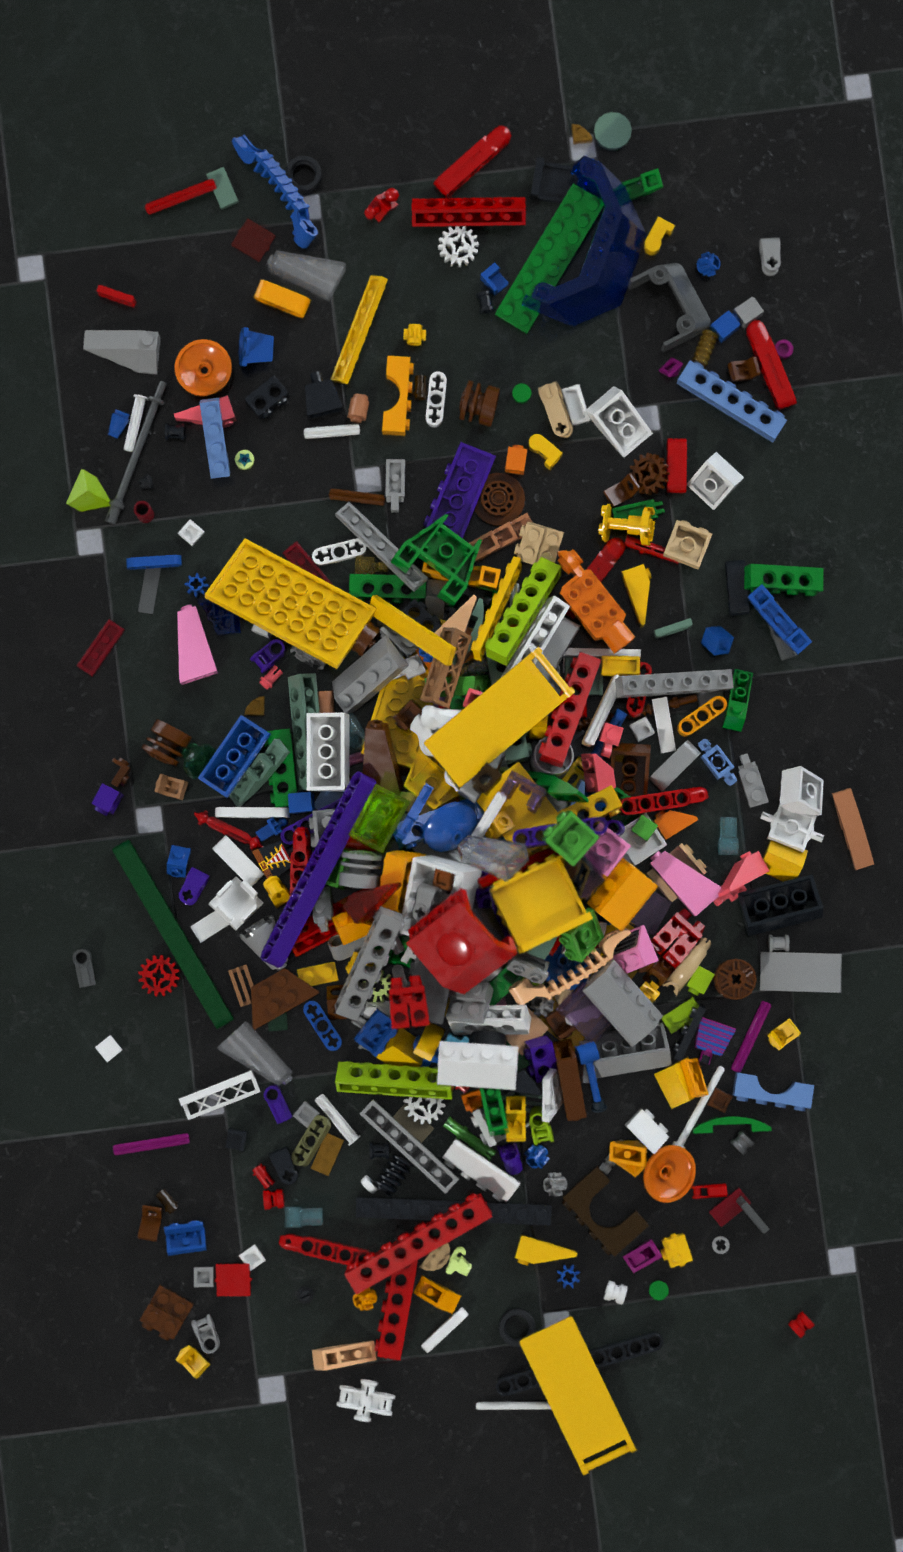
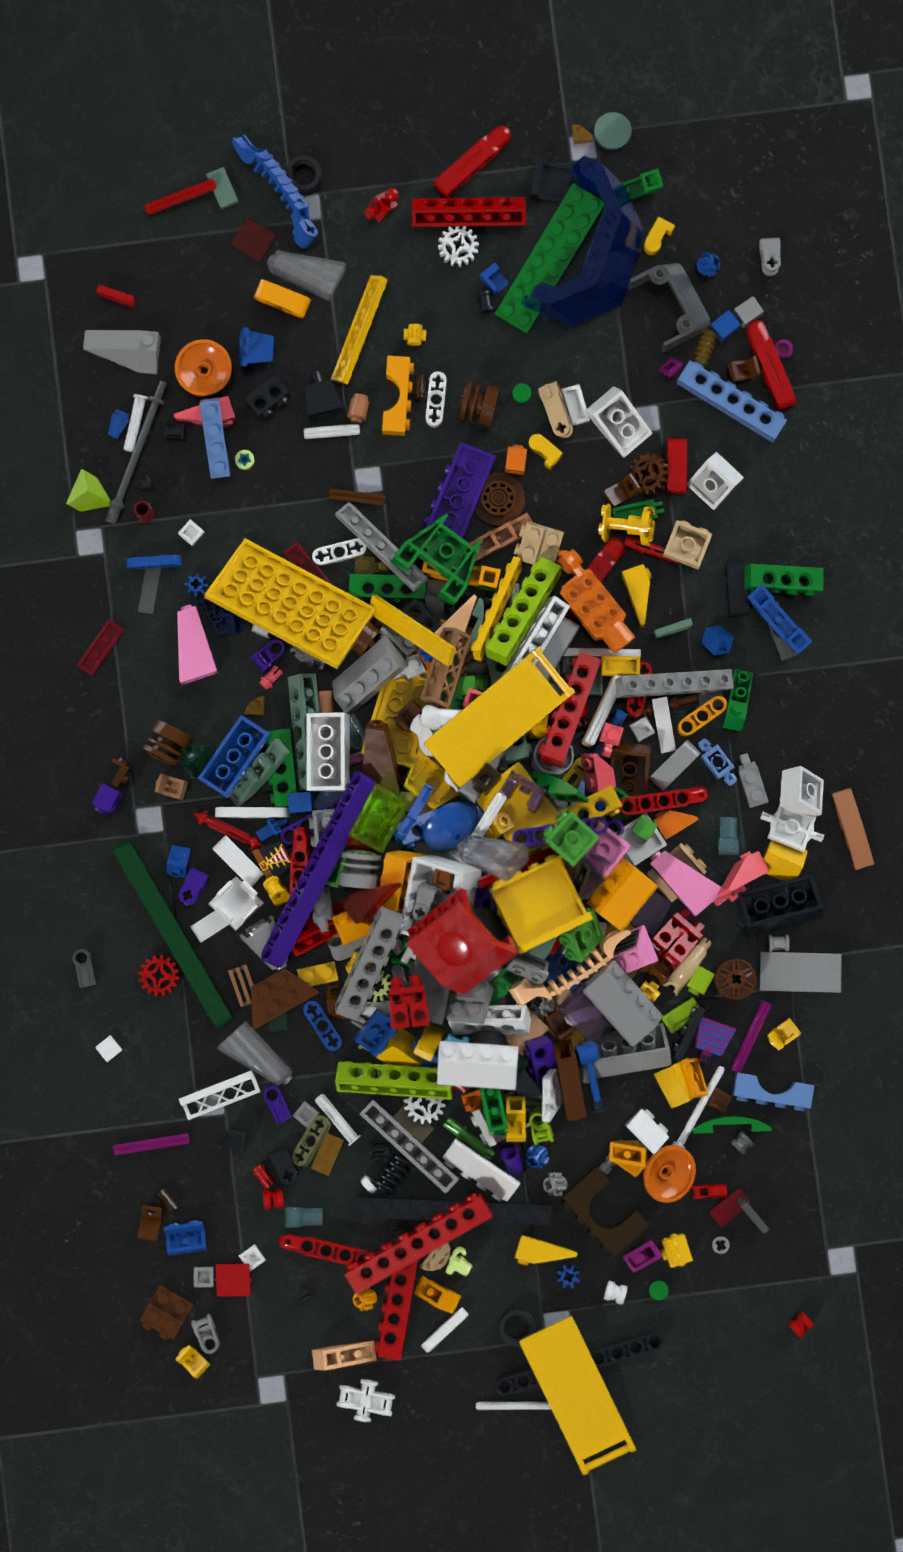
light grey hinge [385,459,405,513] -> none

